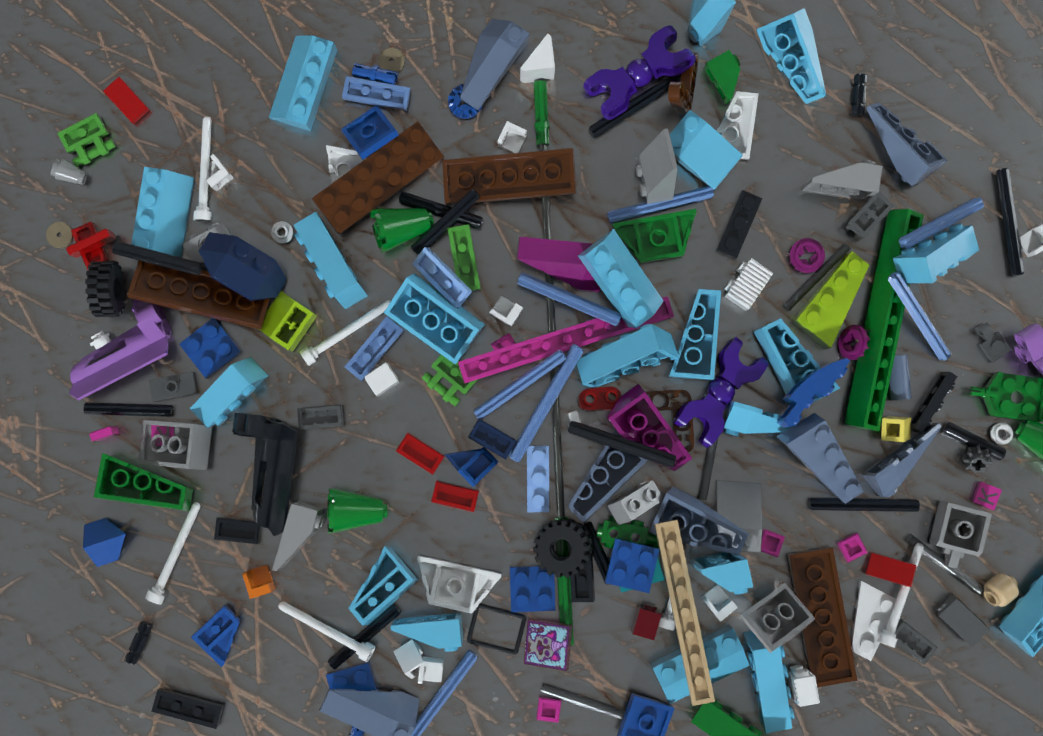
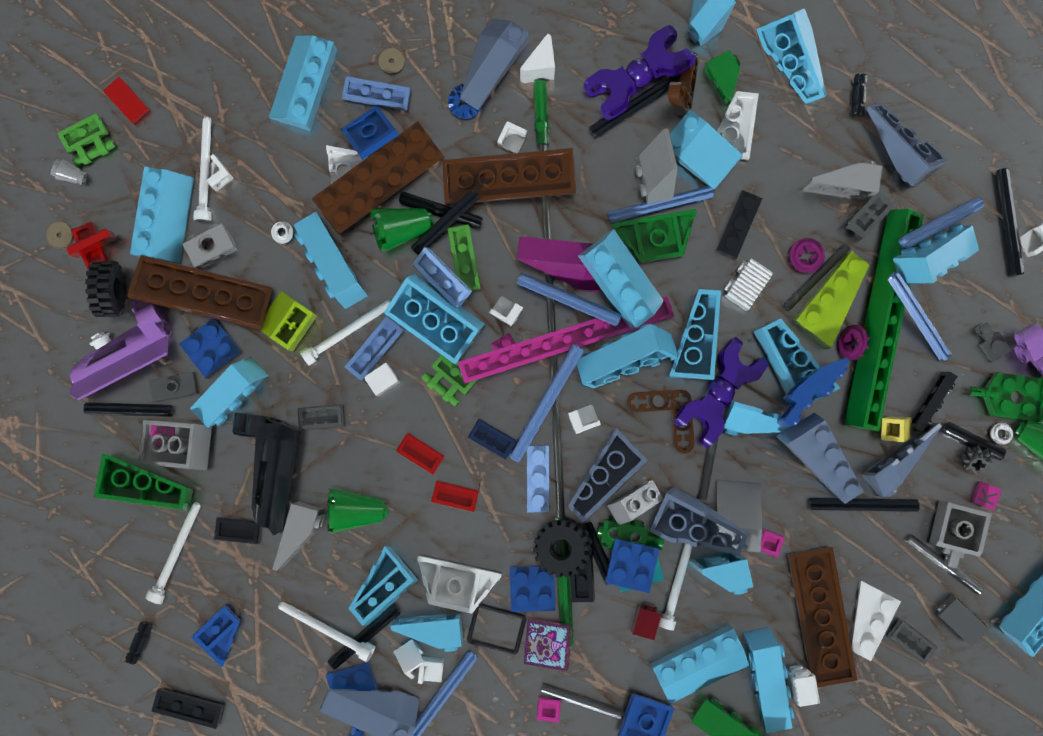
blue slope [83,518,126,567] -> none
dark pink tile [89,426,120,441] -> none
black axle [112,241,203,276] -> none
dark blue wedge [199,232,287,301] -> none
orange panel [242,565,276,599] -> none
blue pin [352,63,398,85] -> none
blue slope [444,447,499,487] -> none
medium blue axle [474,350,566,419] -> none
black axle [568,421,676,468] -> none
red plate [577,386,622,412] -> none
magenta wedge [607,384,692,471] -> none
tan plate [655,519,715,706] -> none
white panel [700,585,738,622] -> none
light grey slope [740,583,815,653] -> none
dark pink tile [836,532,868,563] -> none
red tile [866,553,917,588] -> none
white piece [877,543,924,648] -> none
sand blue piece [889,355,912,400] -> none
tan head [984,573,1019,607] -> none

